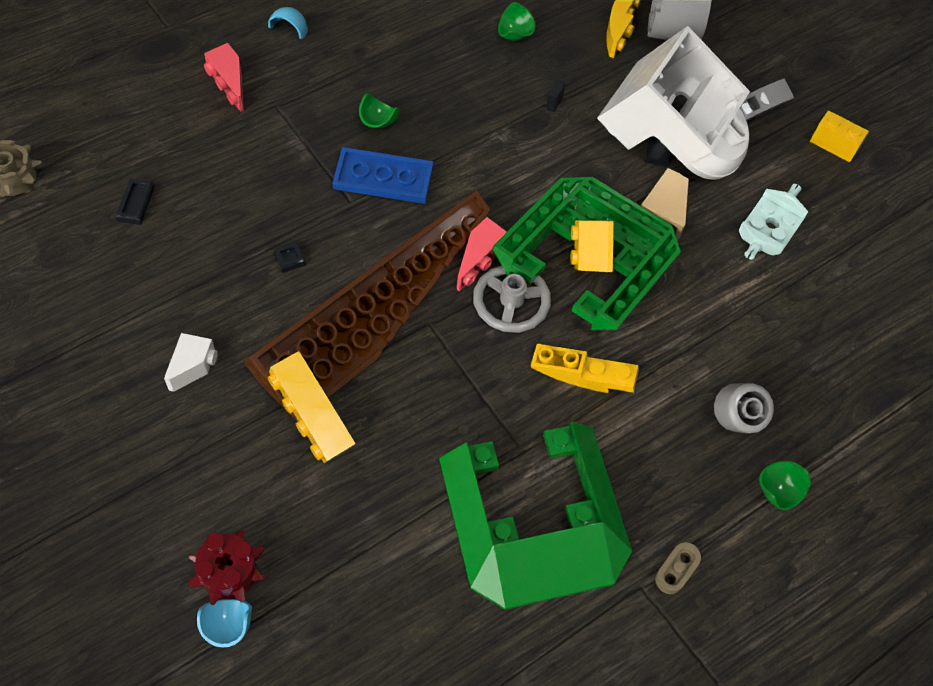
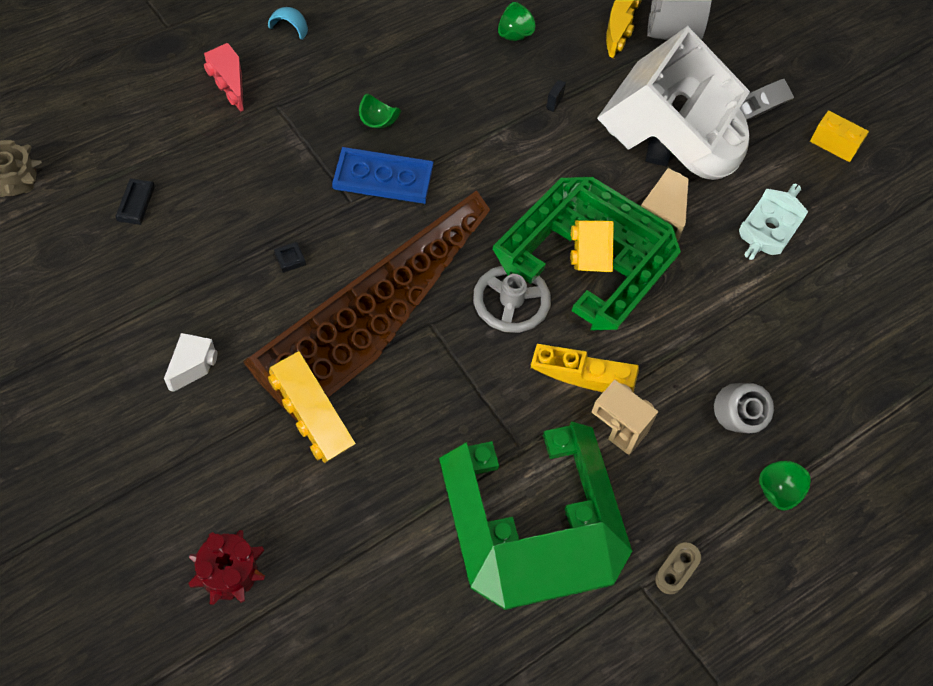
medium azure helmet [197,599,252,648] -> none
coral slope [457,217,506,291] -> none
none -> tan brick [591,380,659,455]

